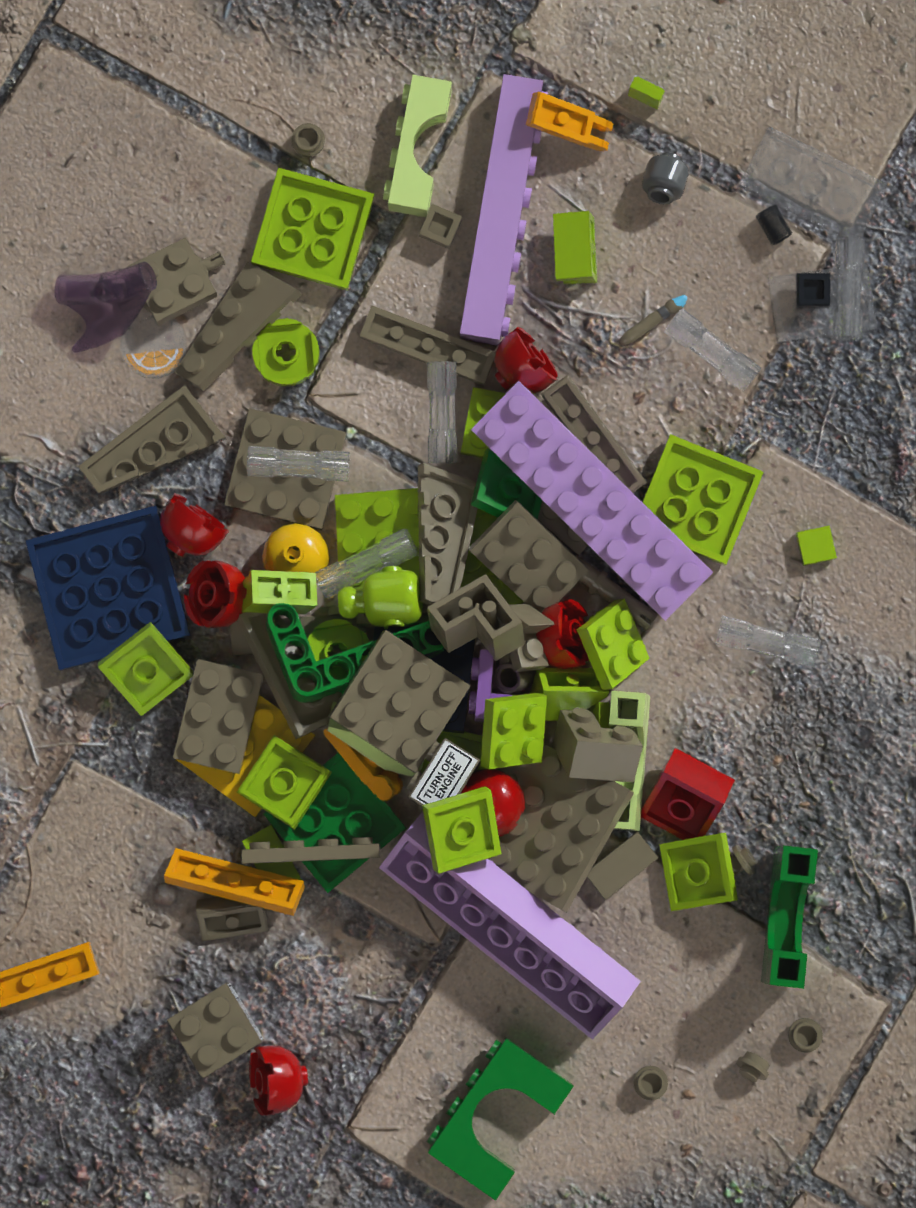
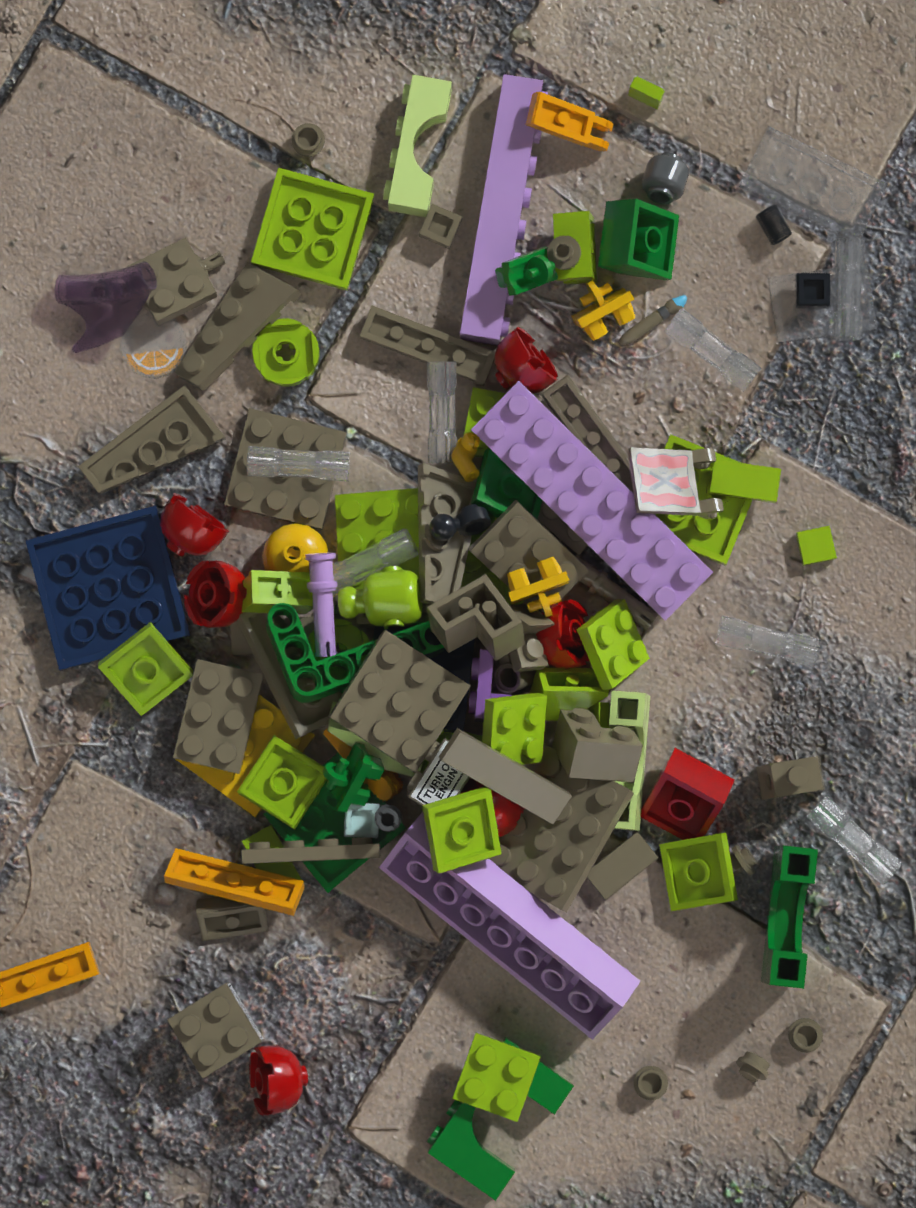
none -> lavender pin [305,552,337,657]
none -> green hips [322,742,384,812]
none -> light aqua tile [344,803,380,838]
none -> dark grey axle [375,804,402,832]
none -> black plate [429,504,491,541]
none -> dark tan tile [439,728,572,824]
none -> yellow arm [451,432,480,482]
none -> lime plate [452,1032,541,1122]
none -> green hips [495,247,558,296]
none -> yellow hips [507,556,570,617]
none -> dark tan plate [547,236,581,270]
none -> yellow hips [571,280,635,341]
none -> green slope [598,198,679,280]
none -> flag [628,447,724,519]
none -> lime tile [709,459,781,503]
none -> dark tan torso [756,756,825,800]
none -> clear axle [806,795,903,885]

